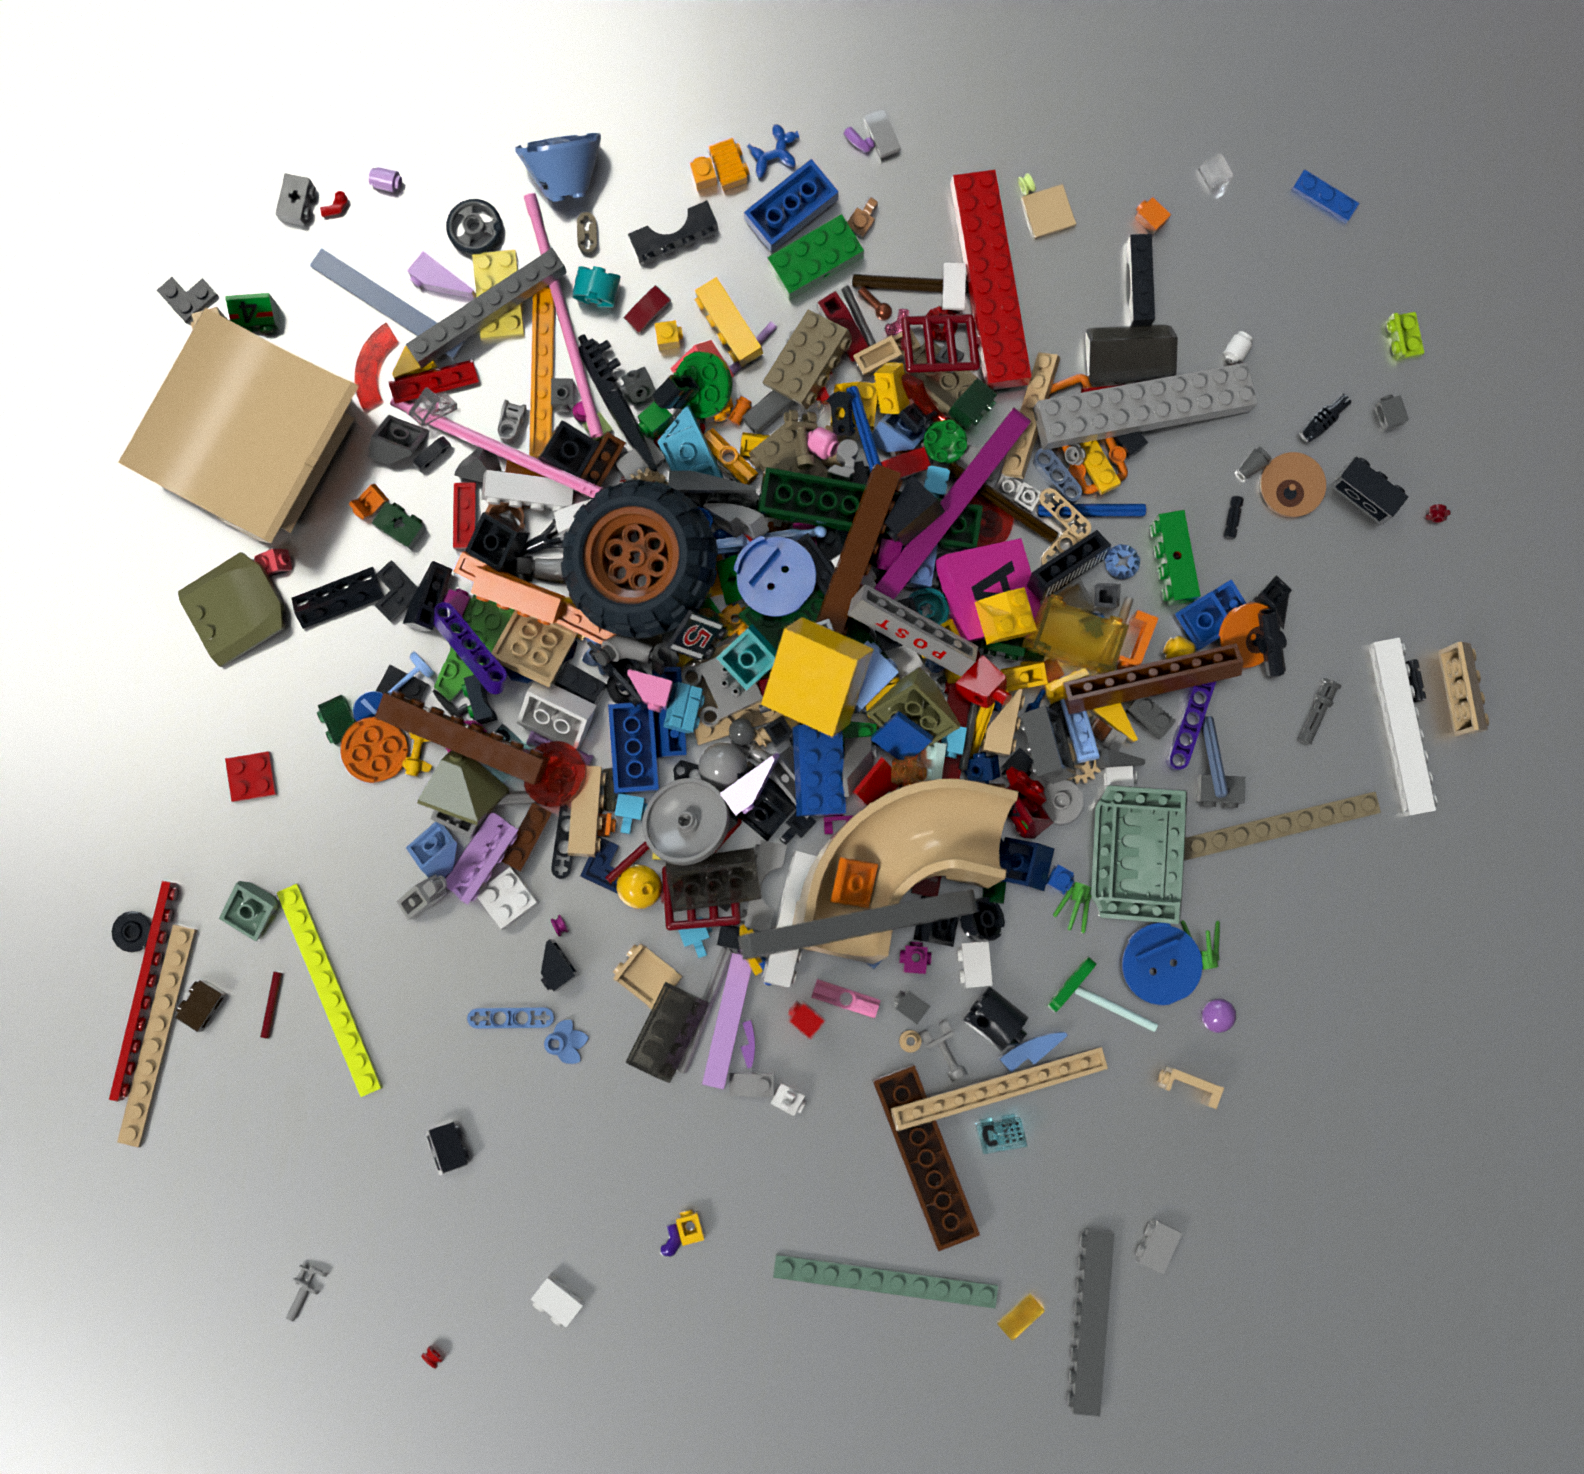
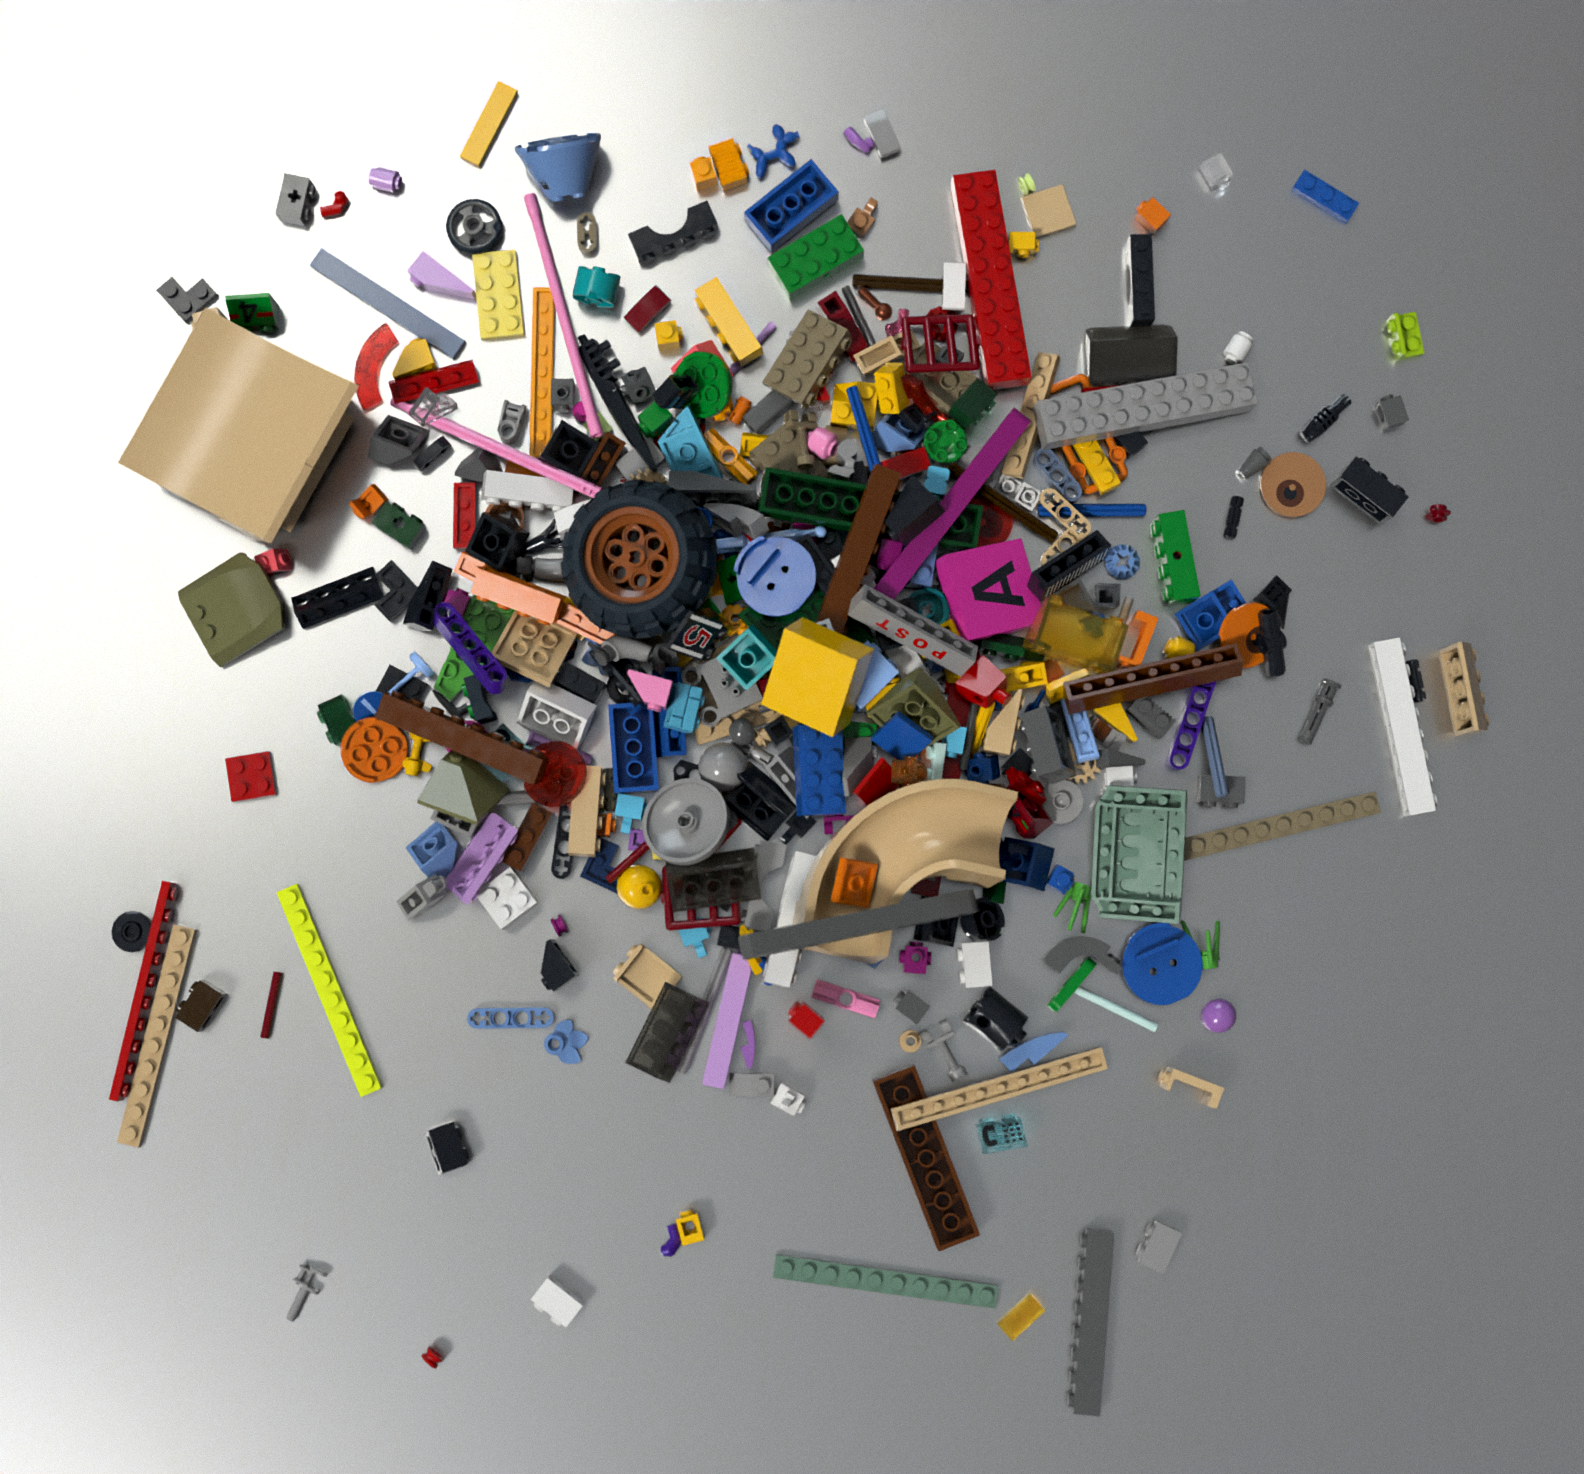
sand green slope [219,881,278,941] -> none
dark grey brick [406,248,567,368] -> none
slope [720,752,780,815] -> none
black piece [826,391,856,436] -> none
yellow slope [975,587,1037,645] -> none
light grey plate [1065,444,1085,466] -> none
none -> yellow tile [459,81,518,167]
none -> medium lavender tile [628,828,645,850]
none -> yellow brick [1007,232,1039,259]
none -> dark grey arch [1041,936,1122,975]

